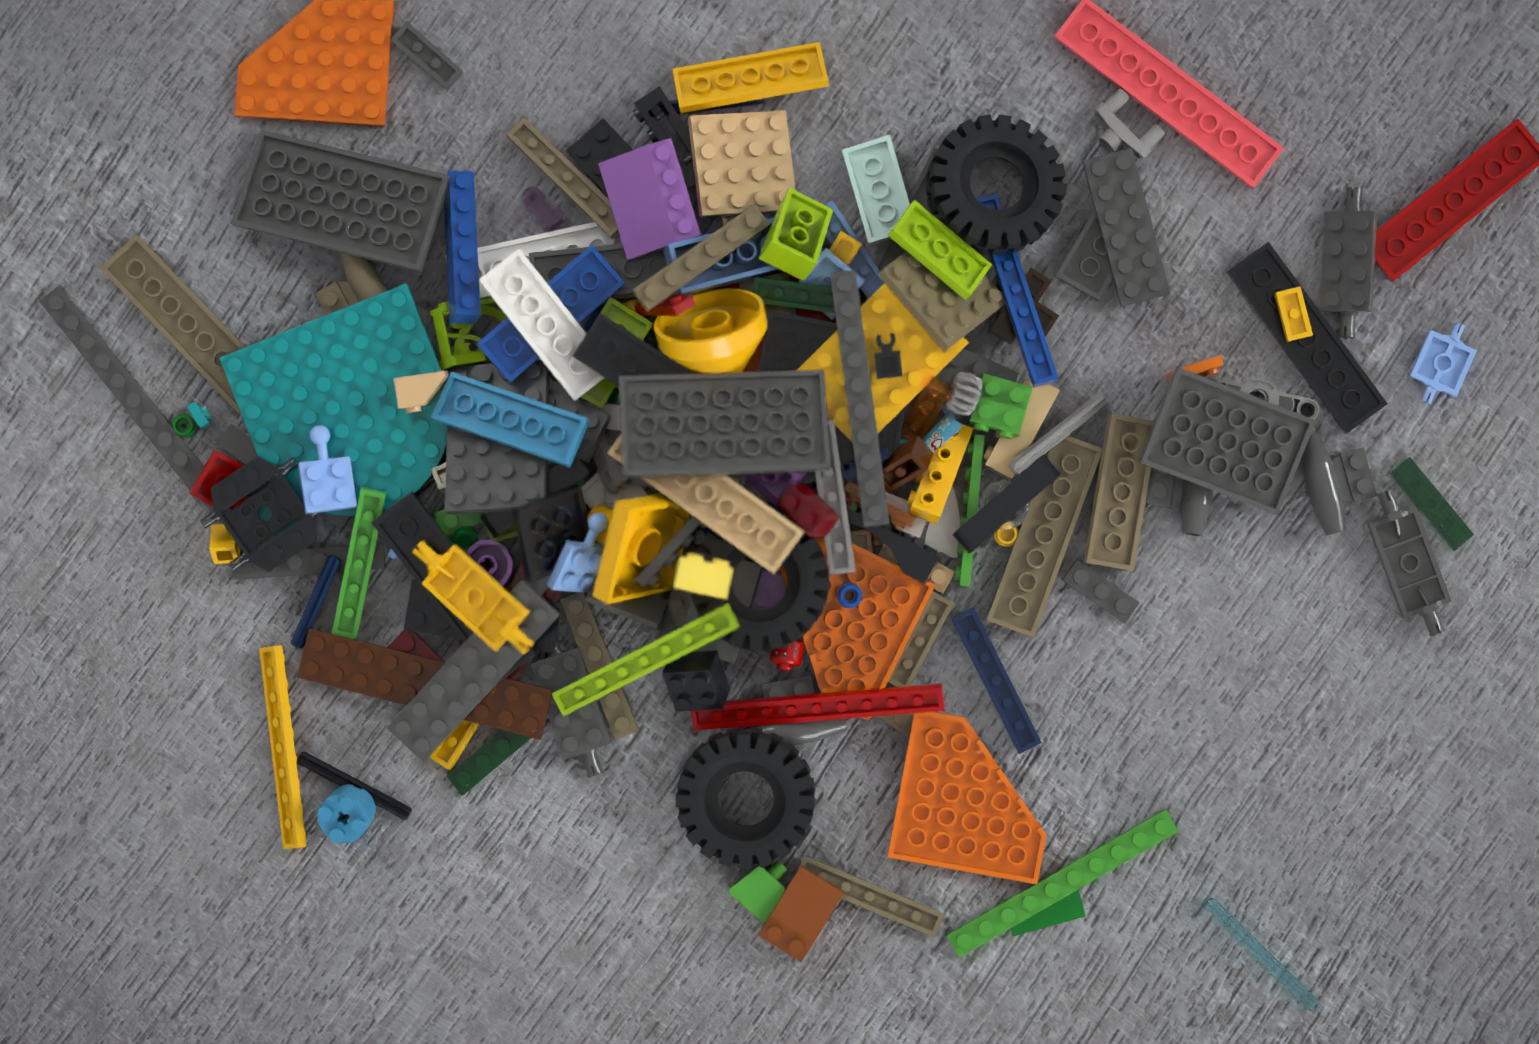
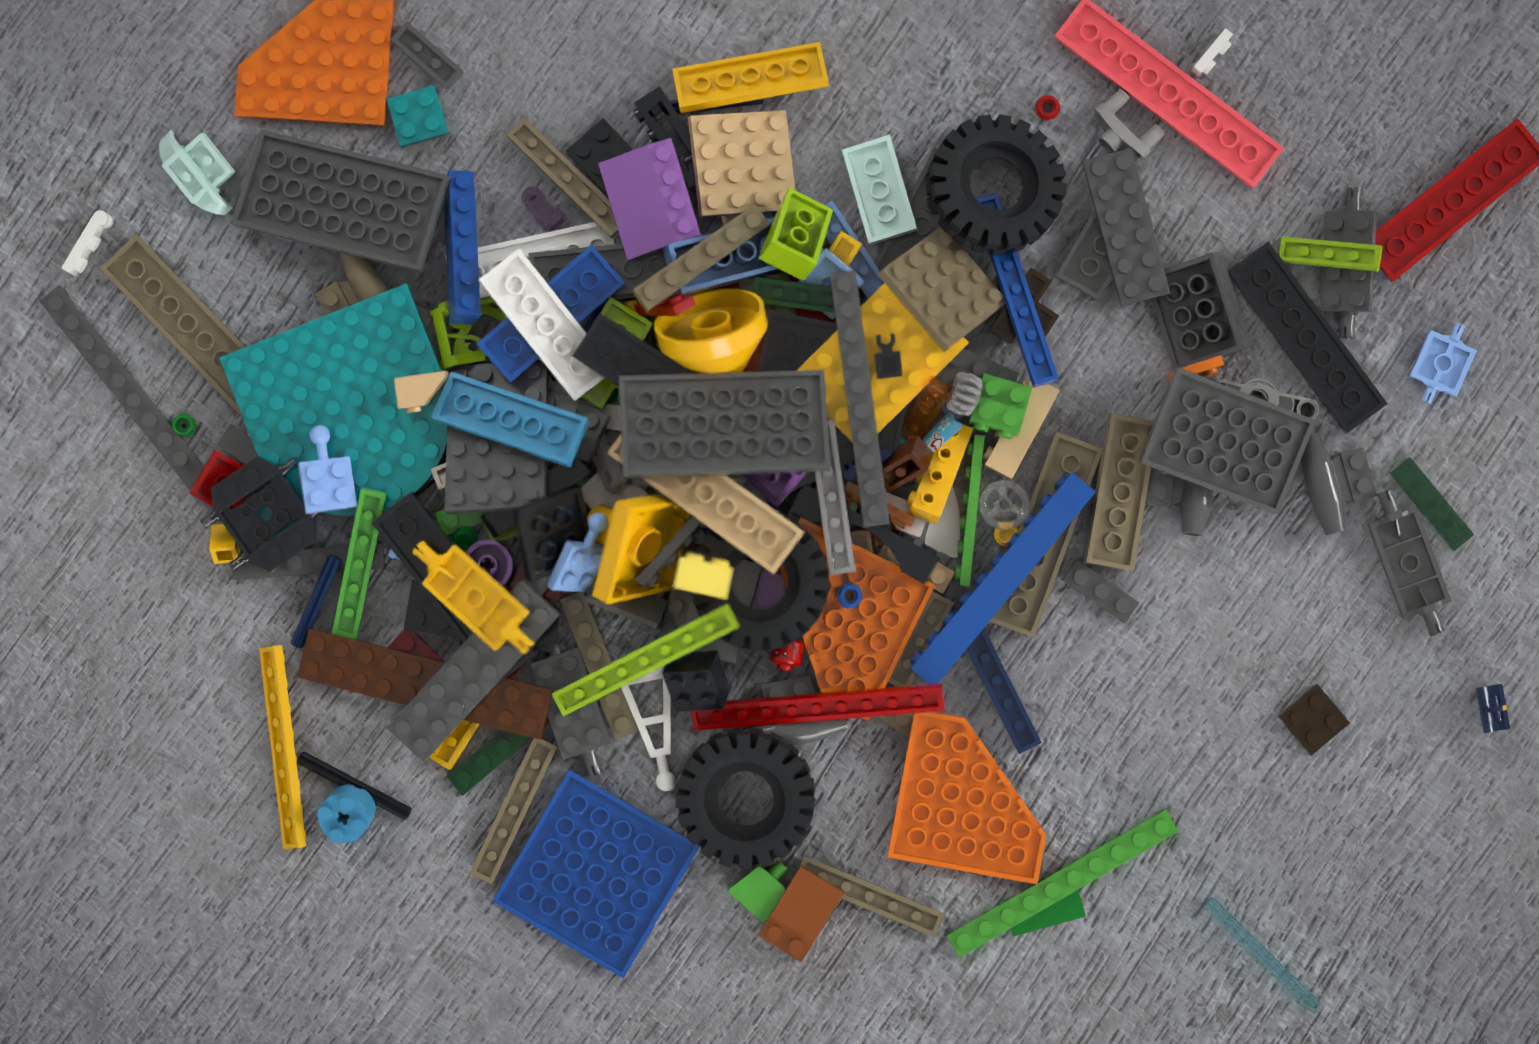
teal plate [187,401,212,431] -> none
dark red piece [777,484,840,537] -> none
lime plate [888,200,992,300] -> none
black beam [952,455,1061,554] -> none
light grey axle [1009,393,1107,475] -> none
yellow plate [1274,286,1313,342] -> none
none -> white plate [62,210,113,276]
none -> light aqua plate [159,130,235,215]
none -> teal plate [387,85,449,148]
none -> dark tan plate [469,738,558,884]
none -> blue plate [492,769,700,979]
none -> white plate [621,665,676,791]
none -> blue brick [909,472,1096,684]
none -> red plate [1035,95,1060,121]
none -> dark grey slope [1151,252,1252,370]
none -> white plate [1190,28,1233,78]
none -> dark brown plate [1277,684,1350,755]
none -> lime tile [1279,236,1383,272]
none -> dark blue hips [1476,684,1510,733]

